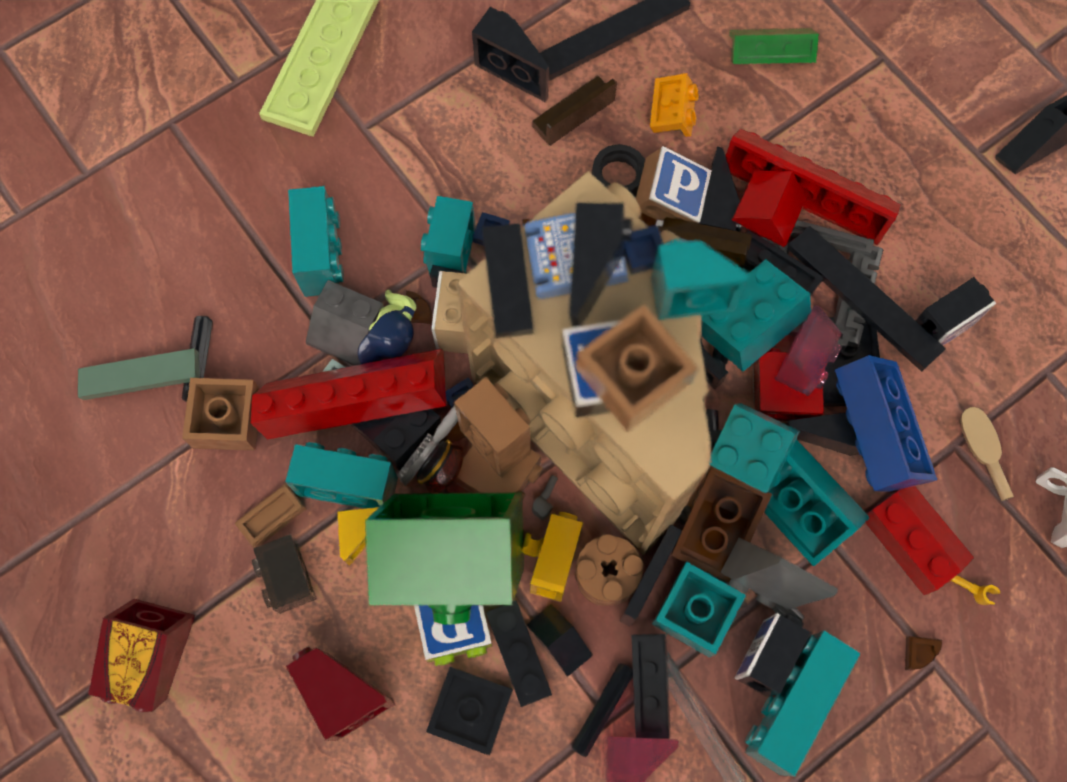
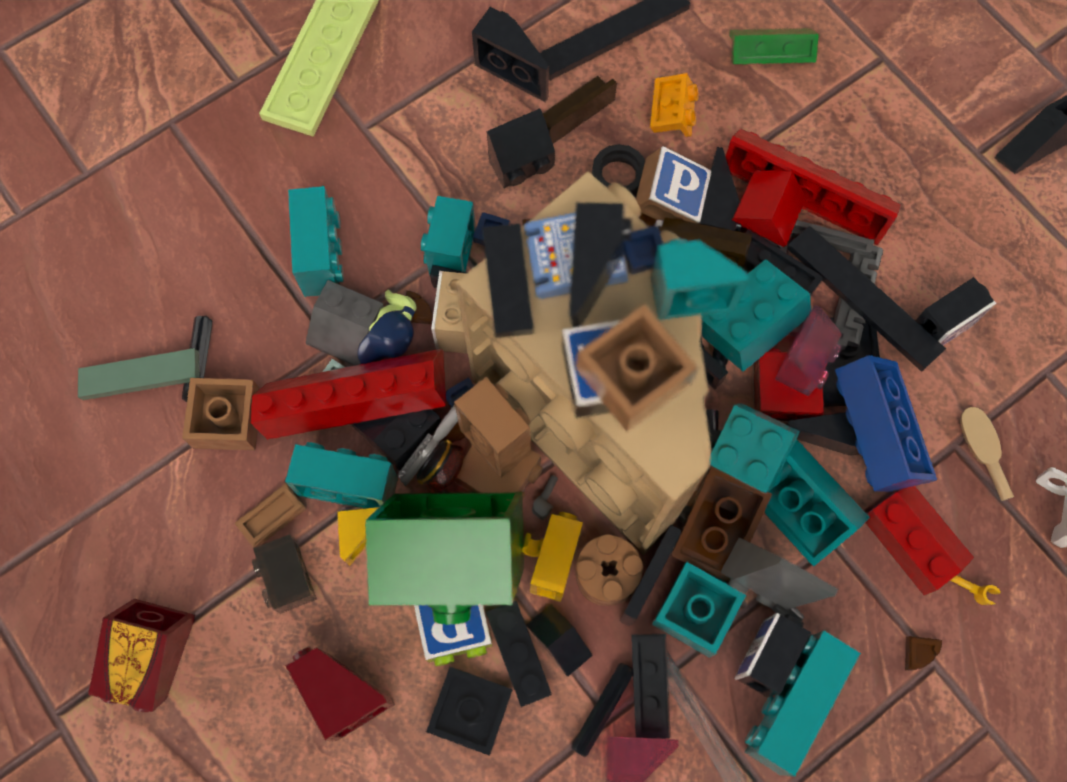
none -> black slope [487,108,555,188]

